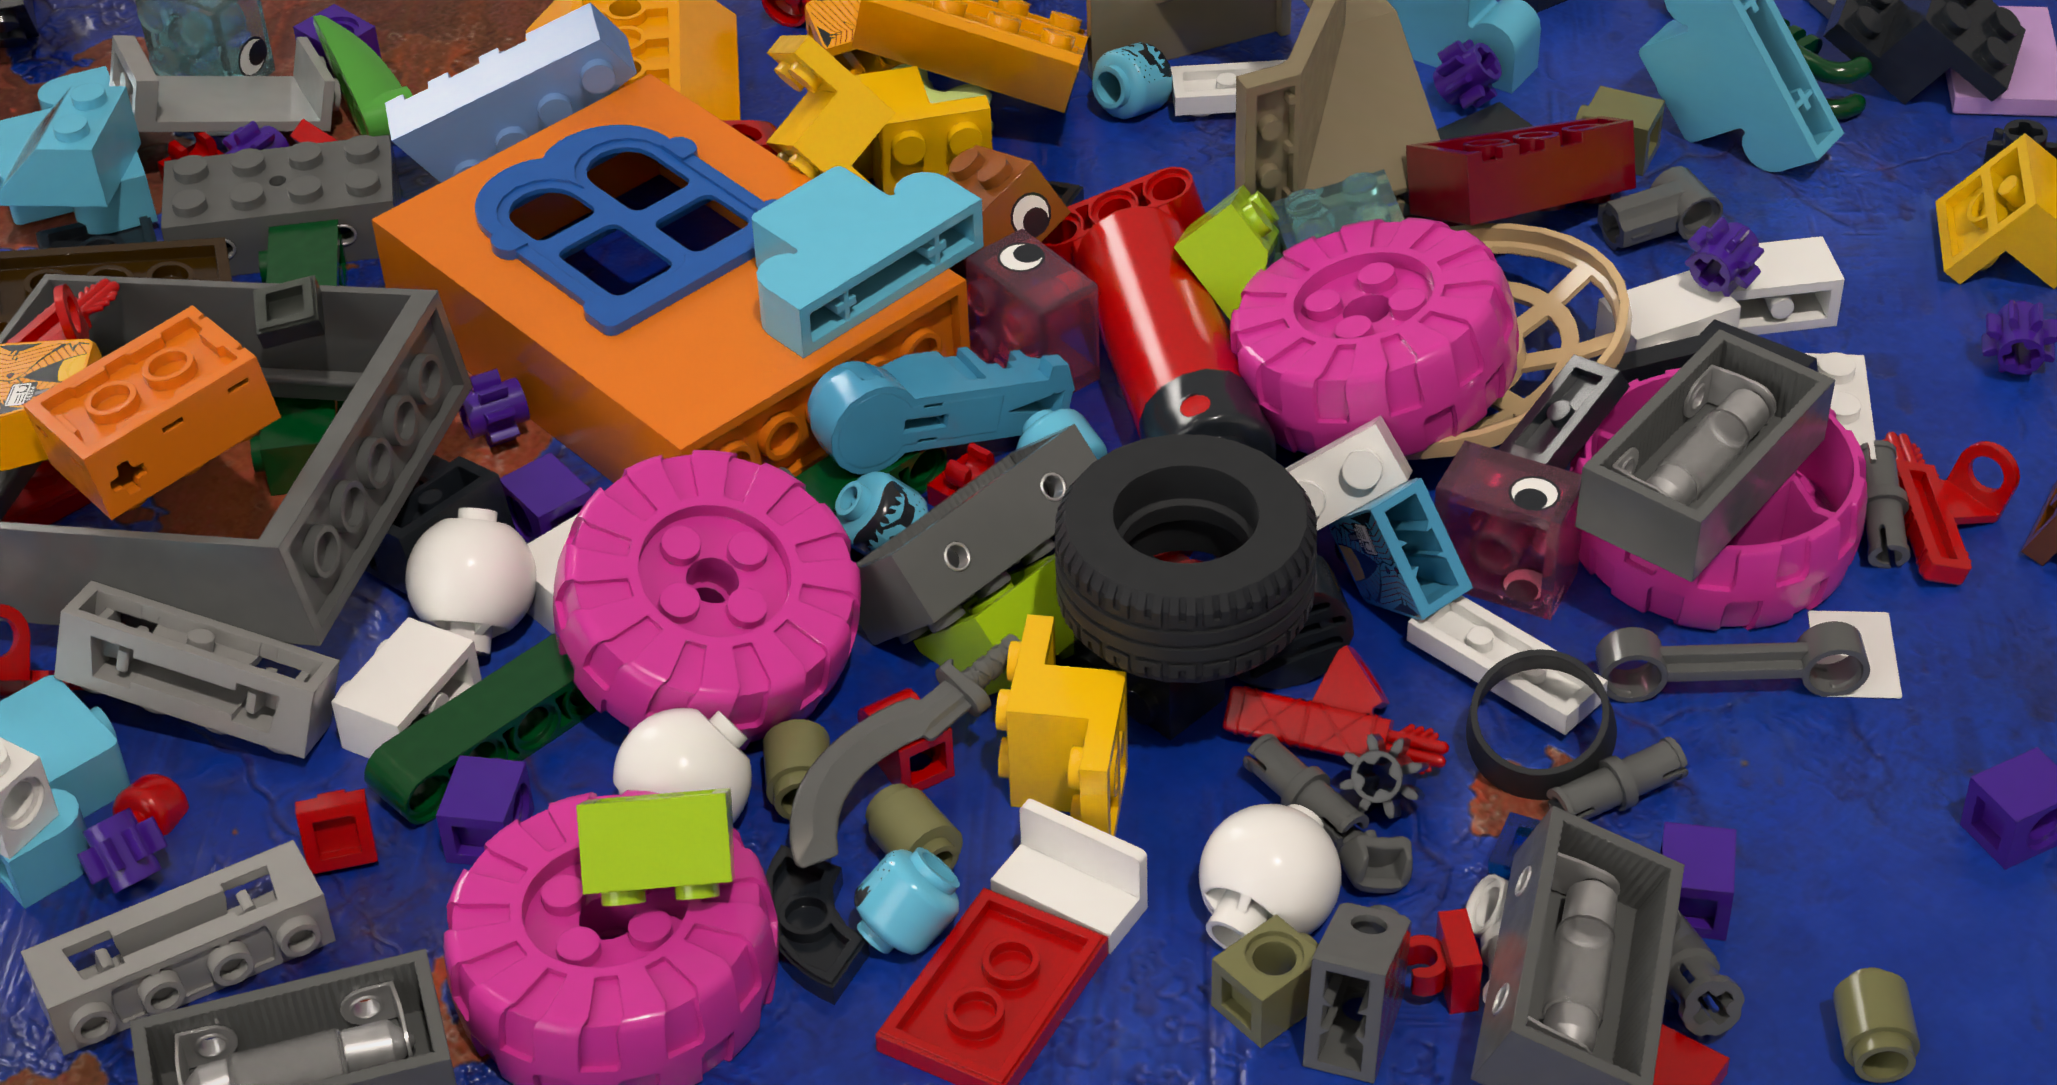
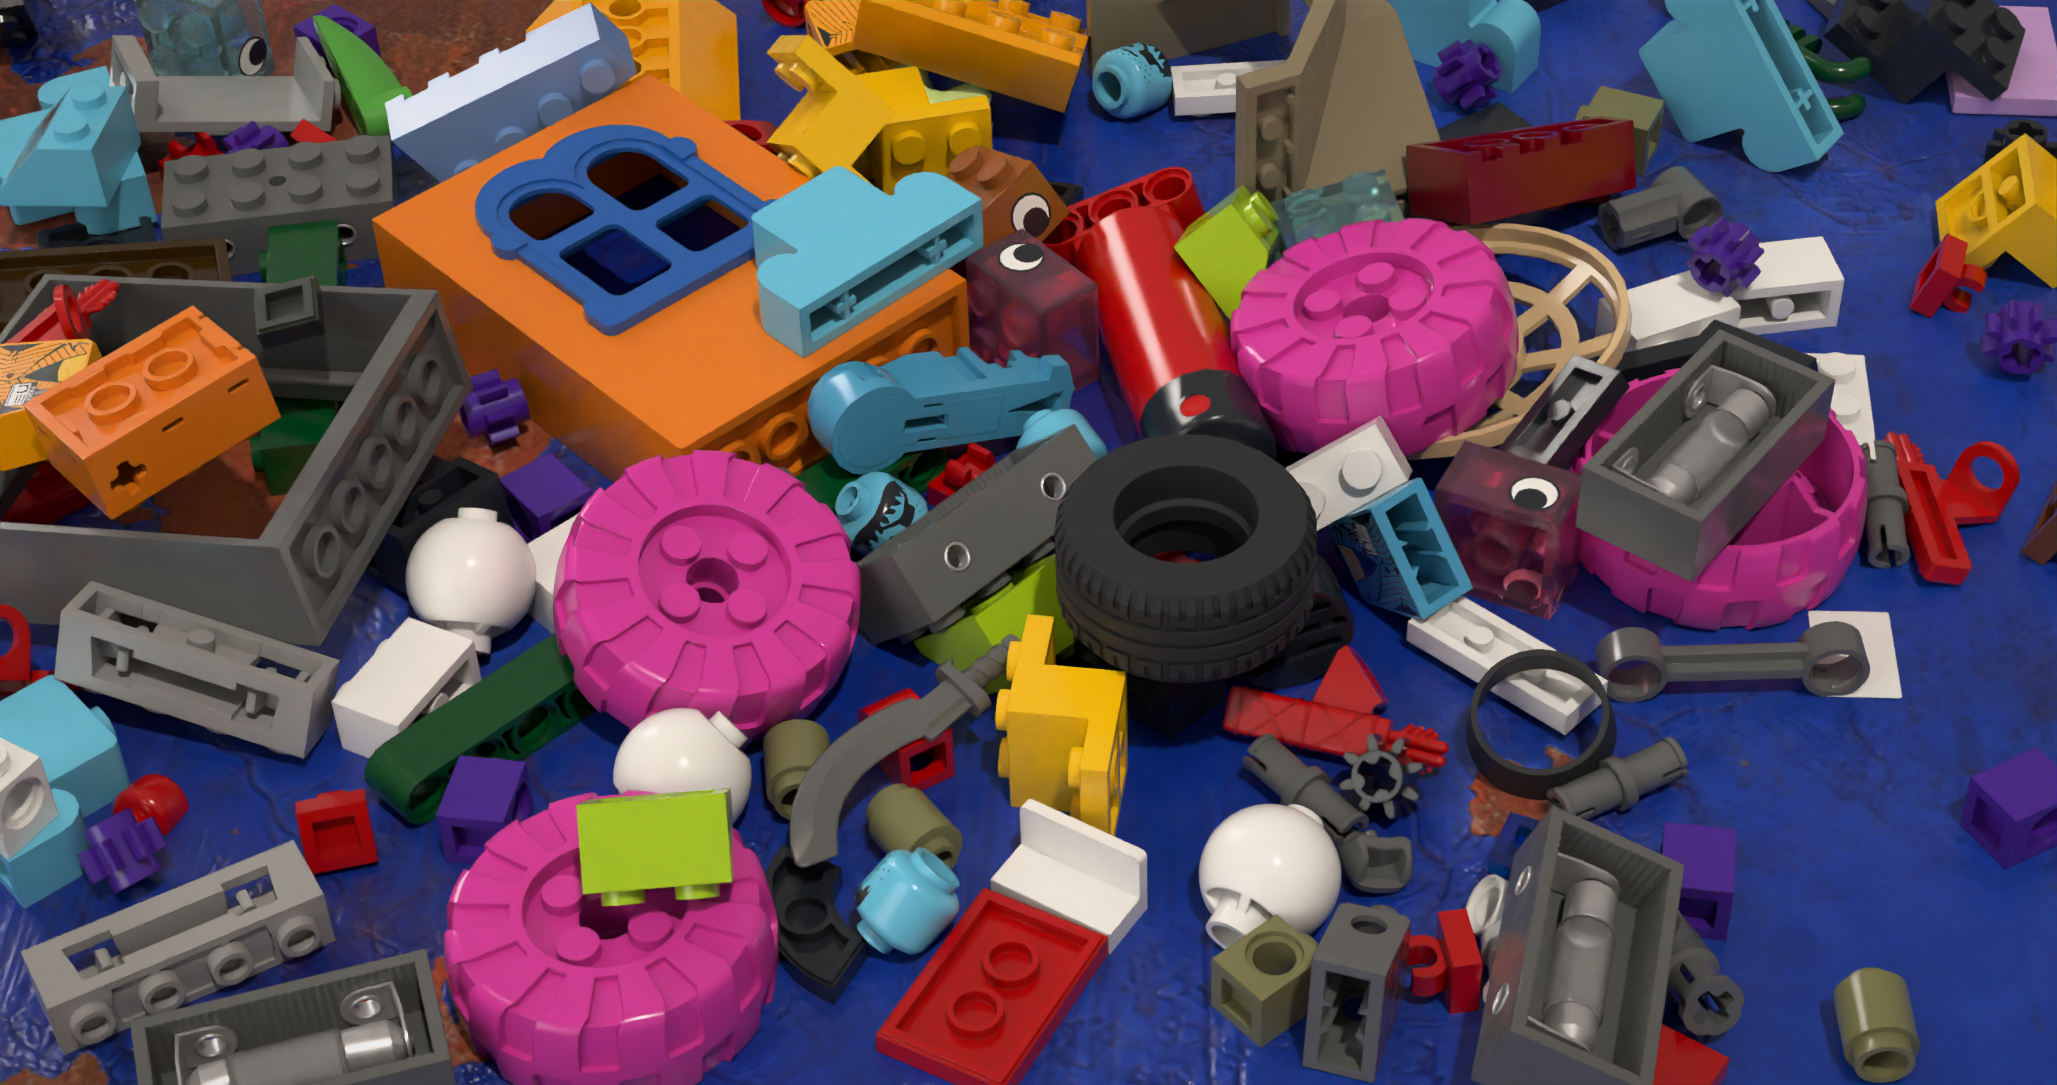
none -> red tile [1910,233,1987,318]

